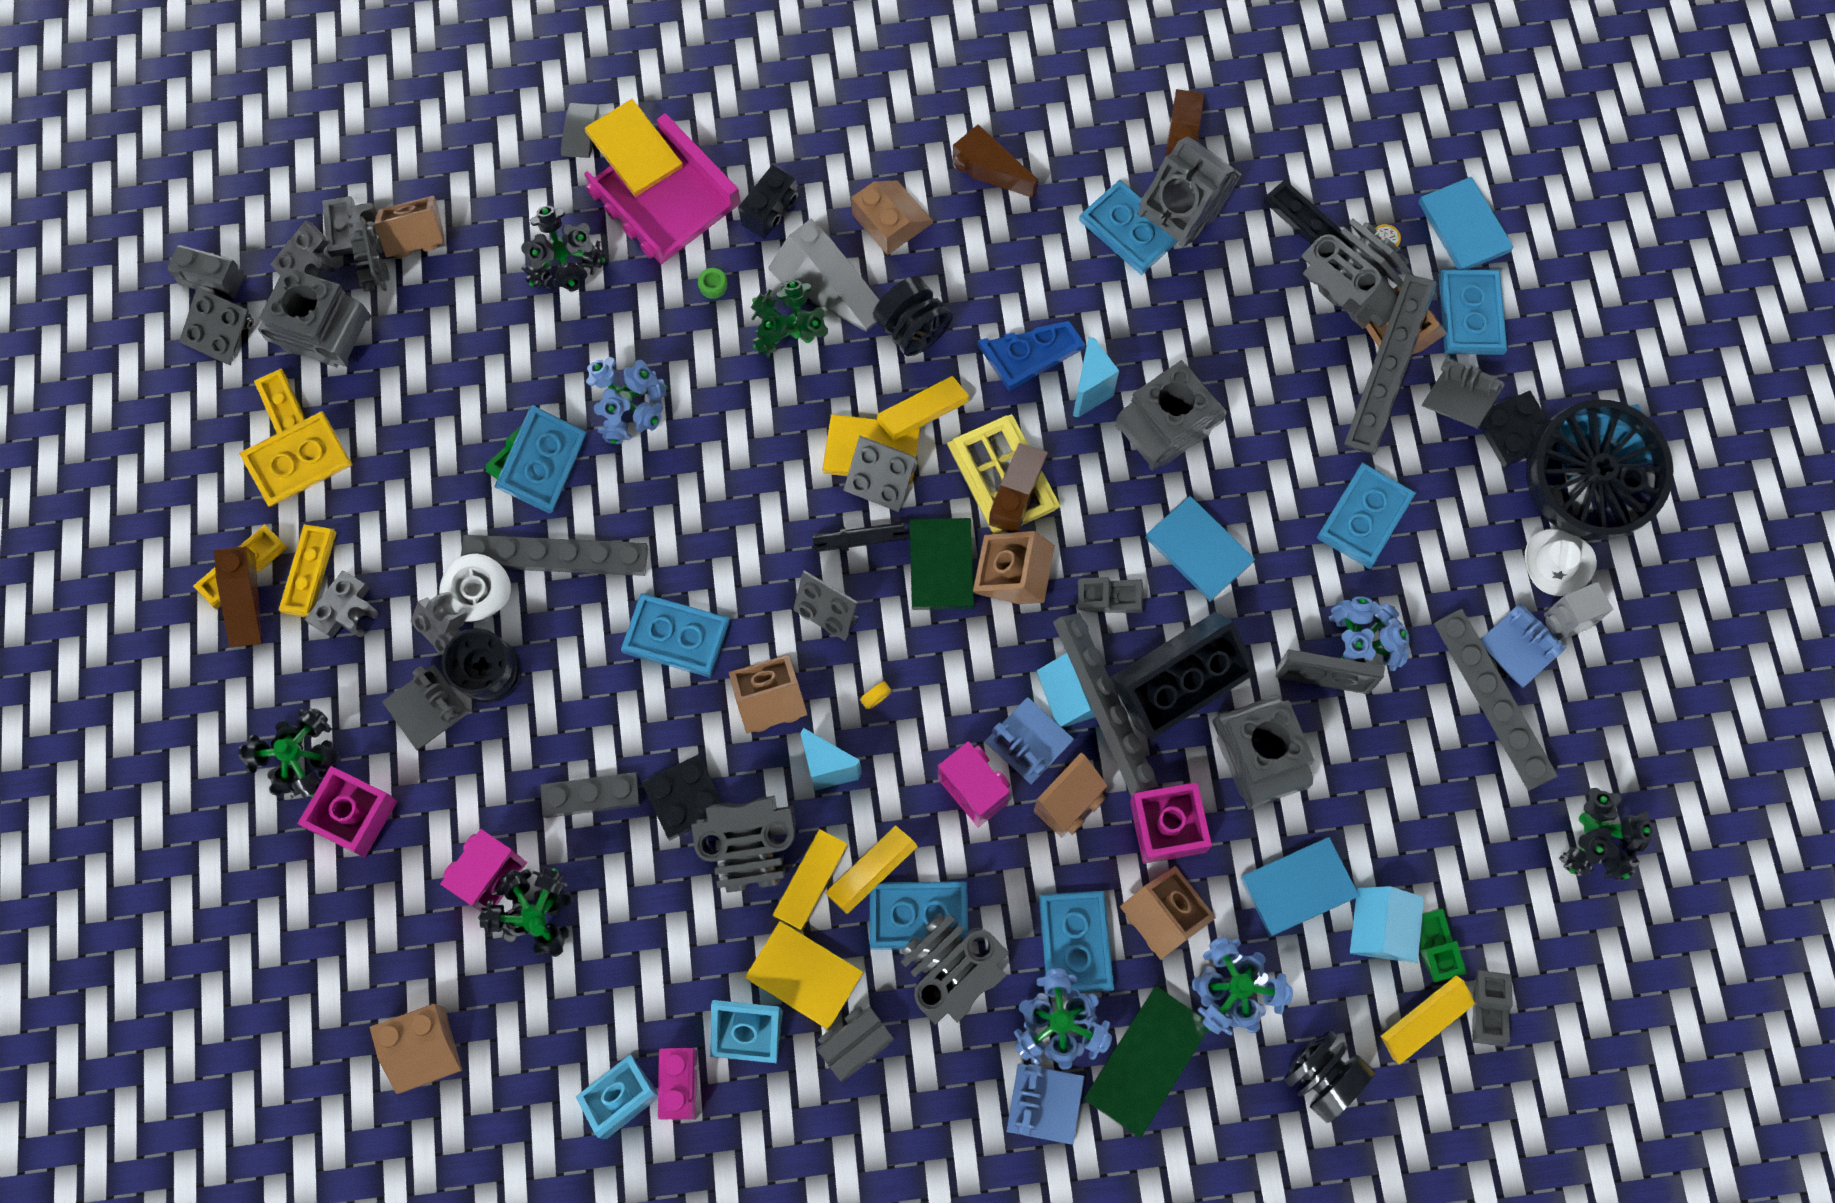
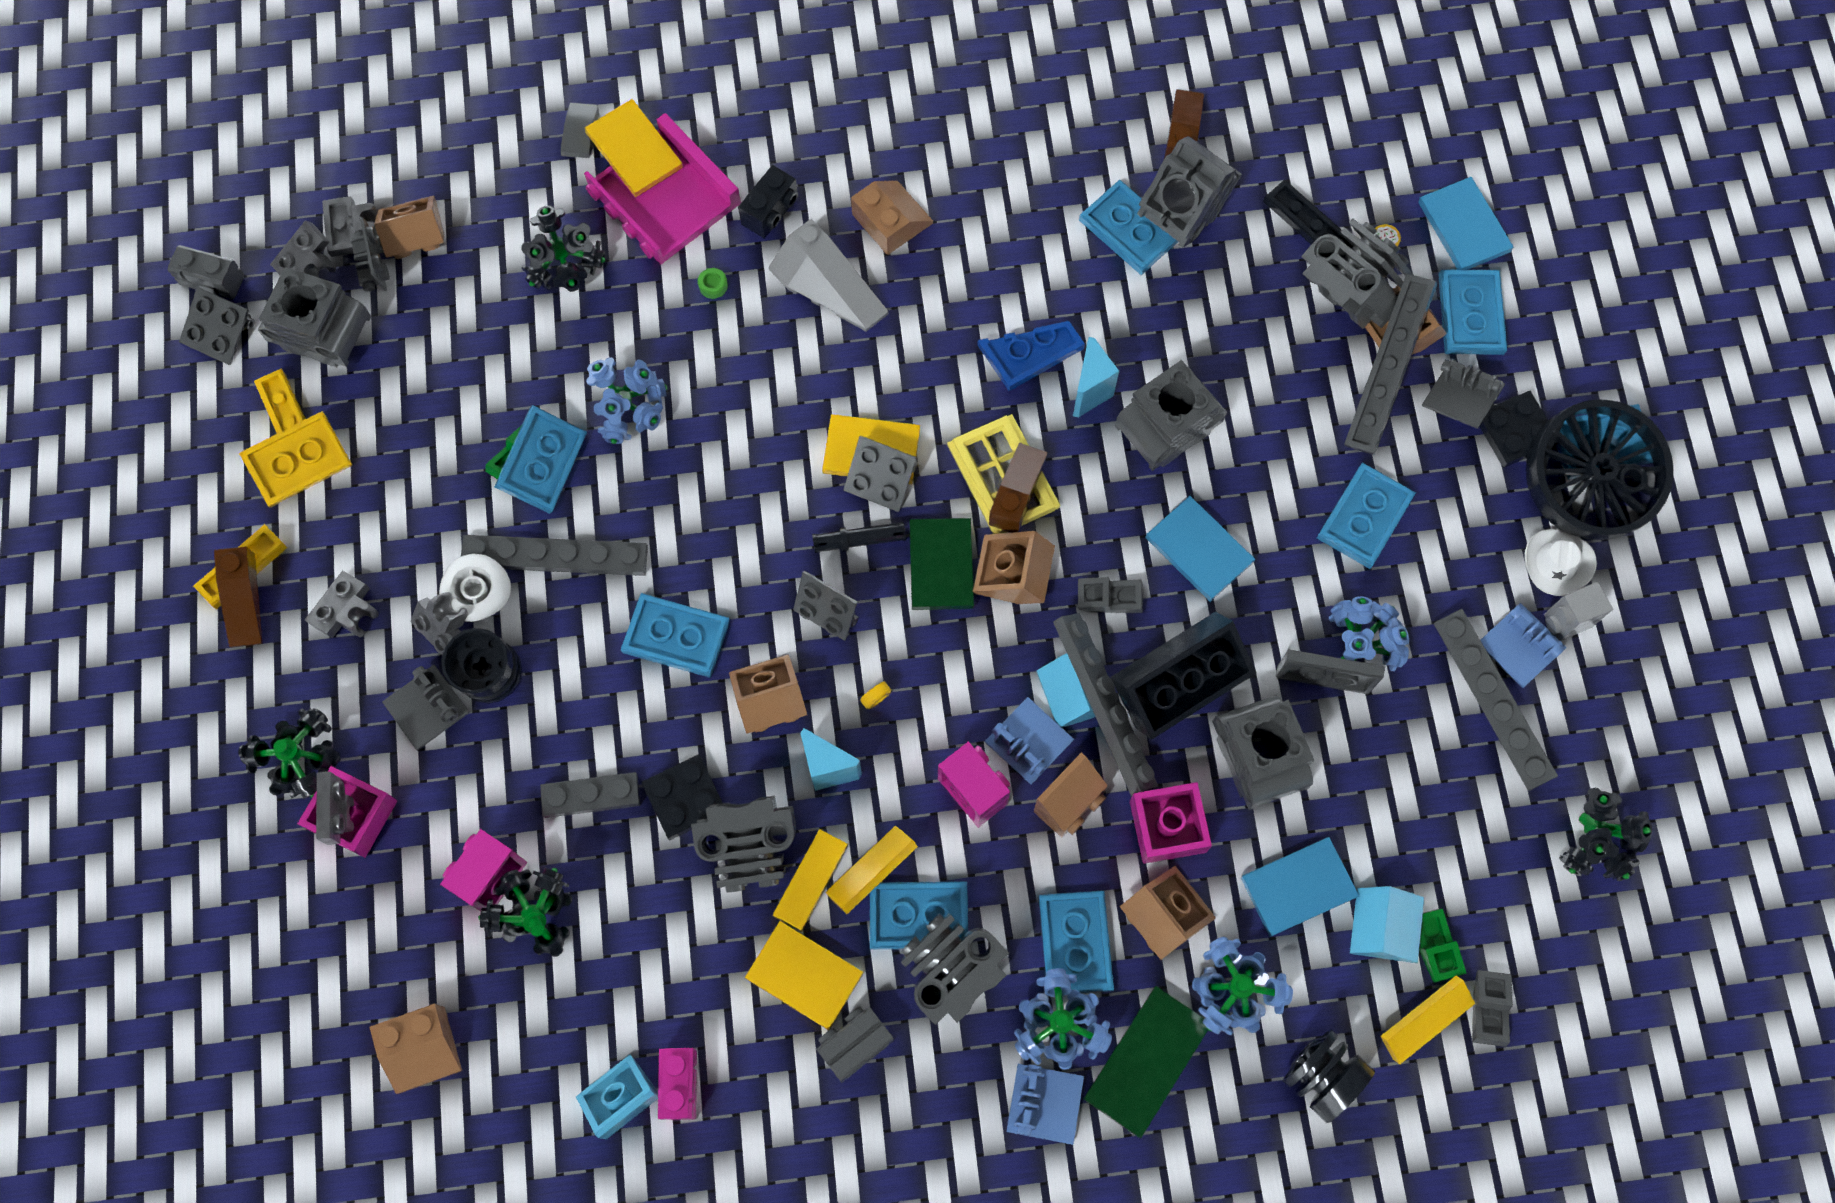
yellow tile [279,524,336,617] -> none
medium azure slope [710,1000,783,1063] -> none
dark green plant [750,280,828,359] -> none
black wheel [873,276,953,357] -> none
yellow tile [877,376,969,441] -> none
reddish brown slope [953,124,1038,198] -> none
none -> flat silver plate [316,772,354,845]

